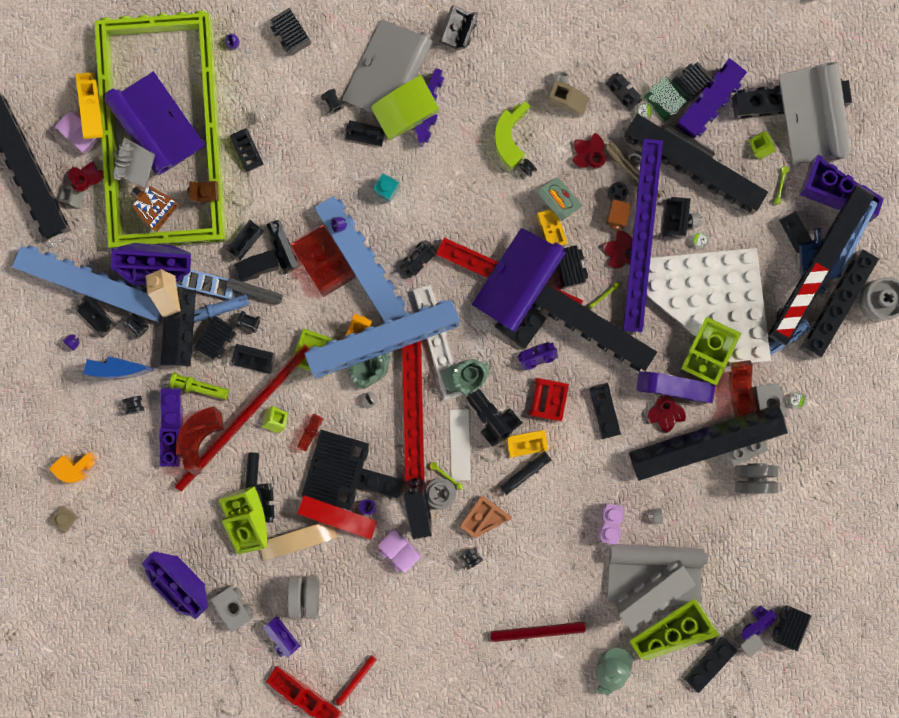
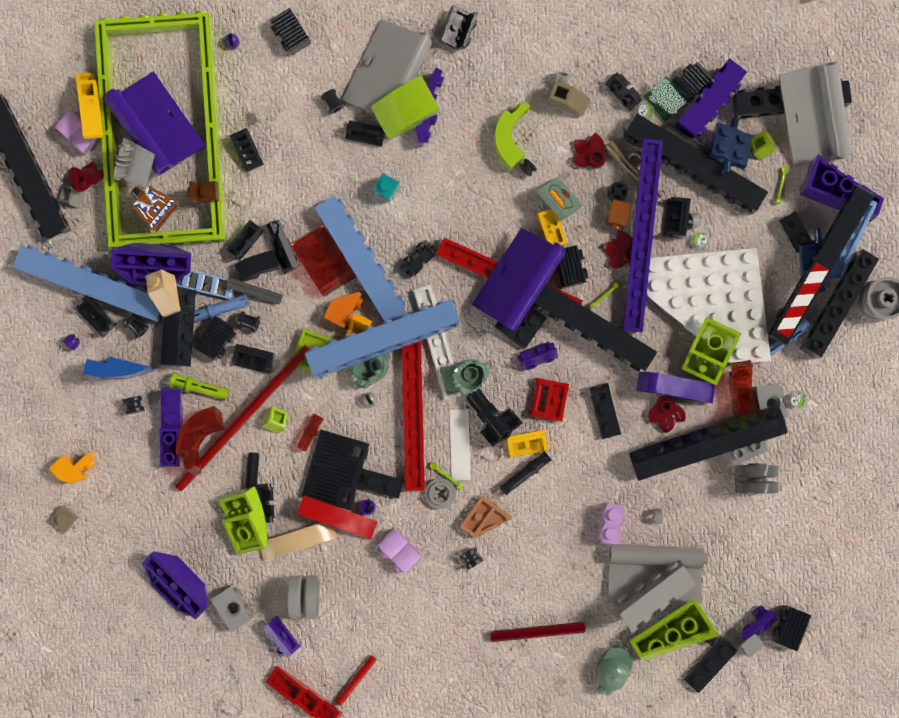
dark purple hinge [331,216,347,233] -> none
black window [404,478,432,539] -> none
none -> orange slope [324,292,364,329]
none -> dark blue plate [709,118,752,175]

